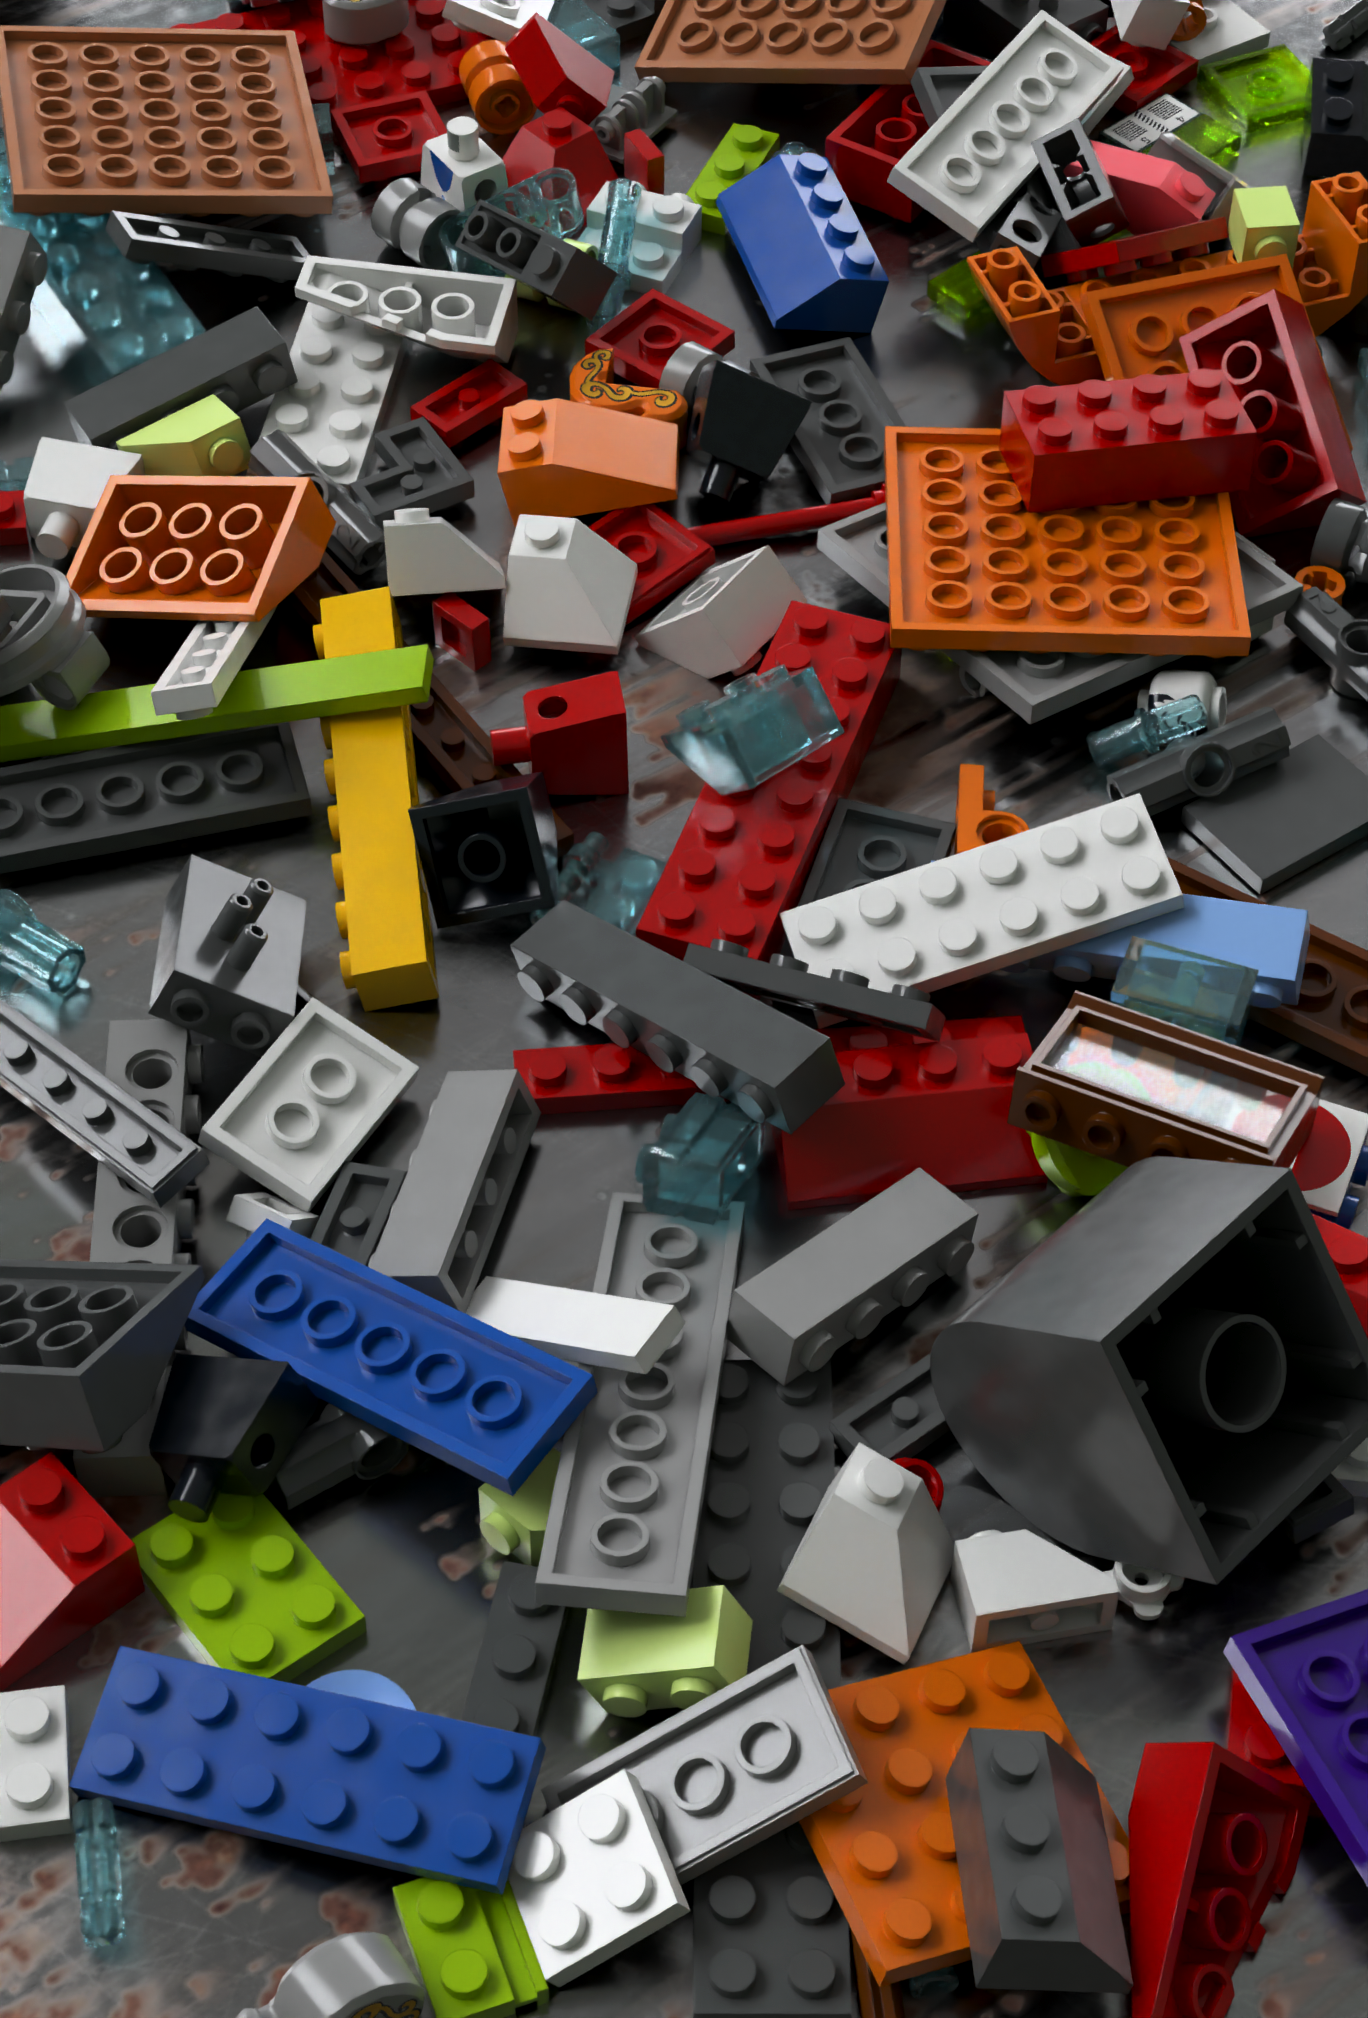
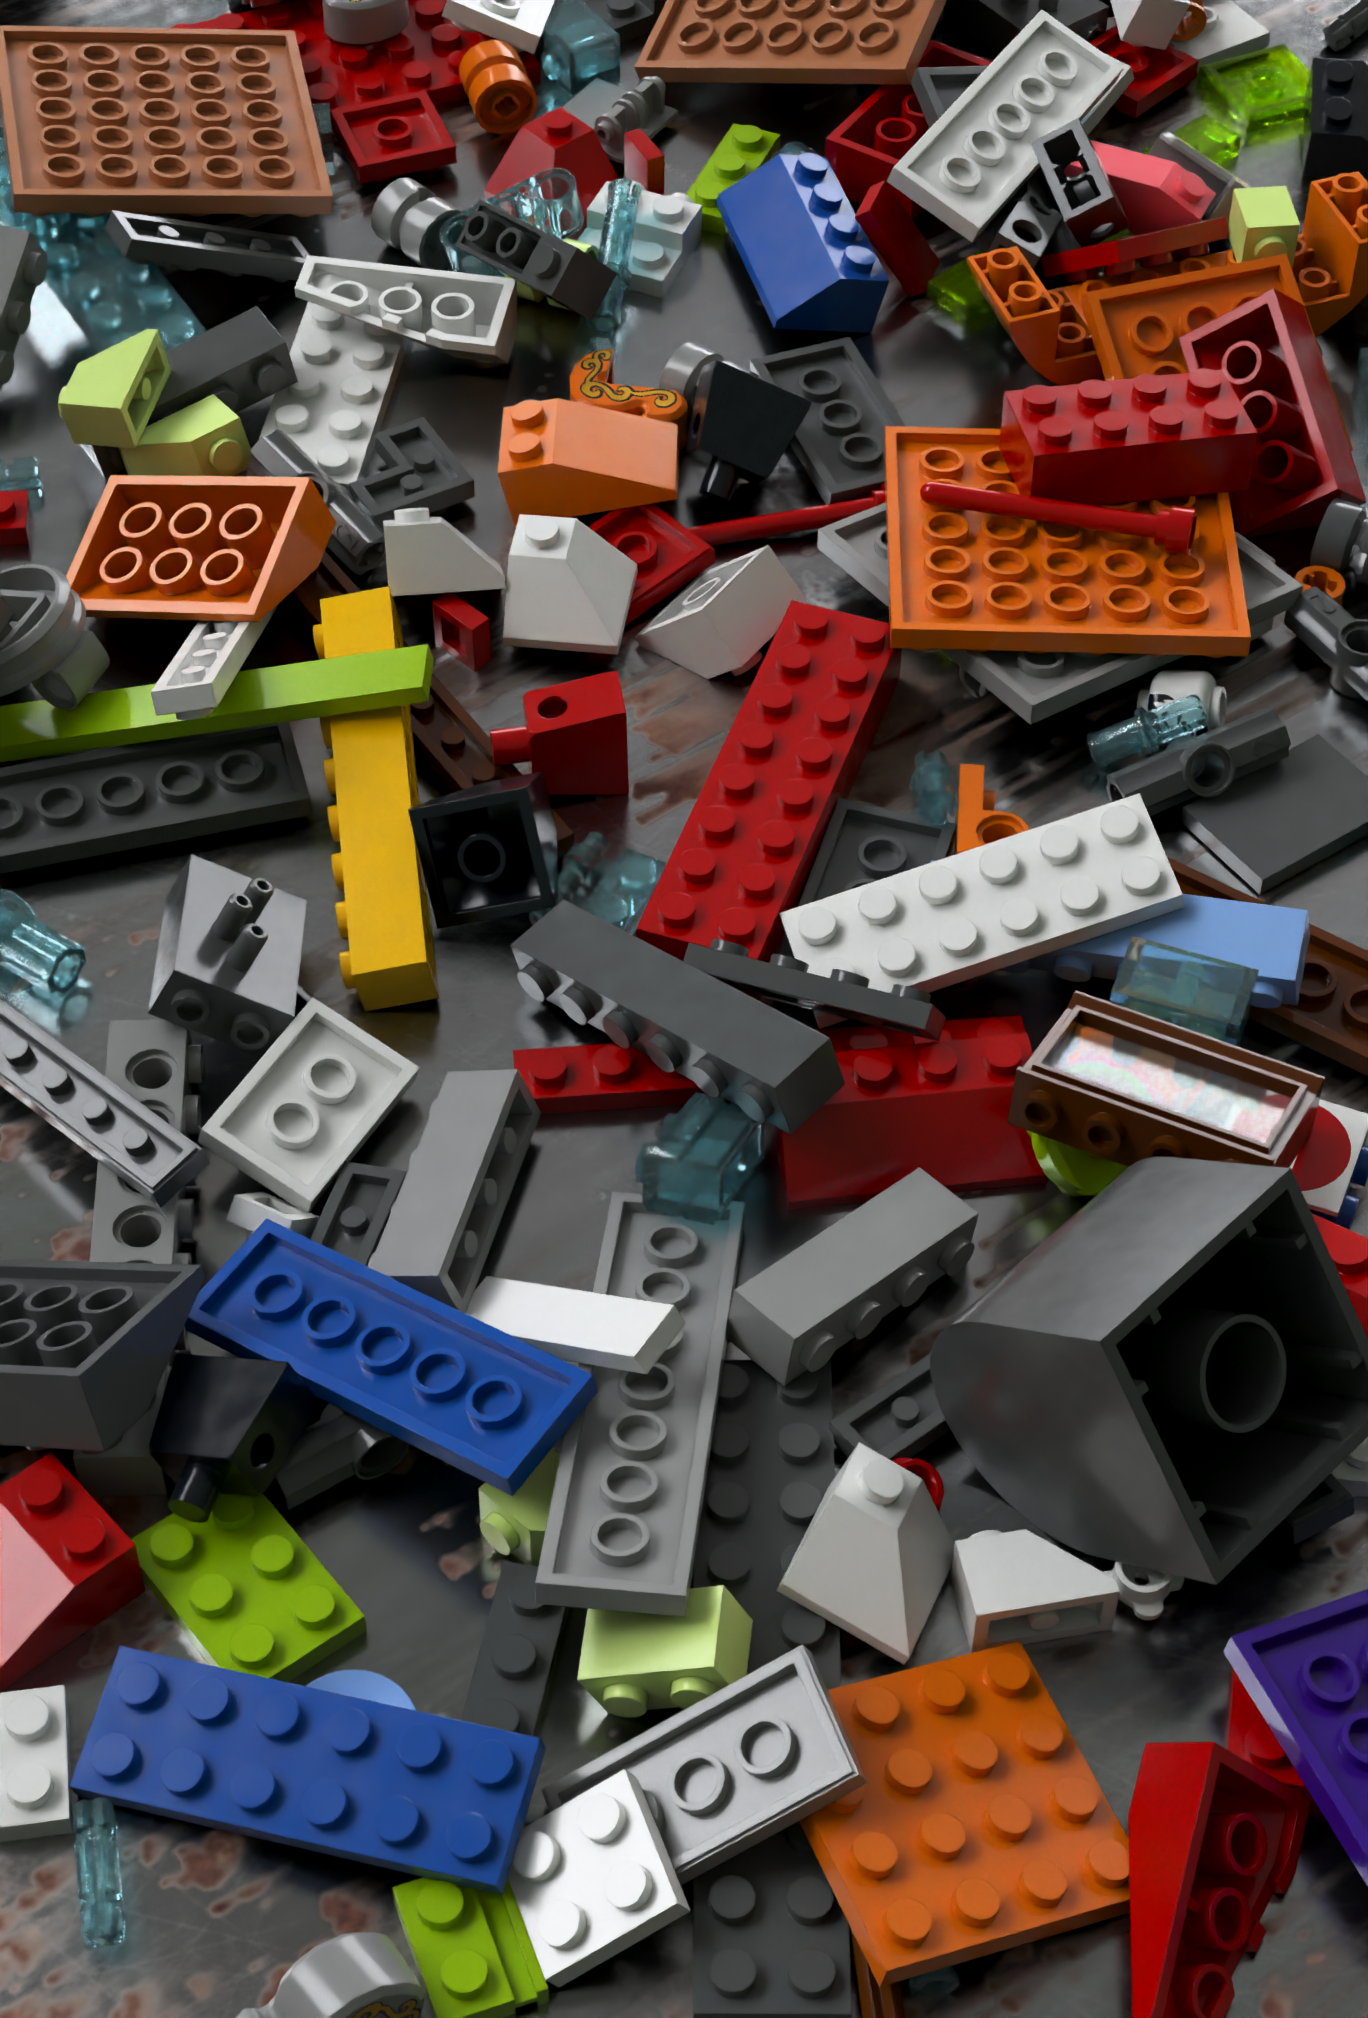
white torso [23,437,145,560] -> none
red plate [410,359,528,448] -> none
white torso [420,117,512,219] -> none
red slope [505,12,615,125] -> none
red plate [585,288,735,389] -> none
clear light blue slope [660,664,845,795] -> none
dark grey slope [945,1728,1134,1994] -> none
white tile [1098,93,1203,154] -> none
none -> yellowish green slope [58,329,172,449]
none -> red tile [855,180,940,298]
none -> clear light blue axle [910,750,958,825]
none -> red piece [920,481,1197,556]

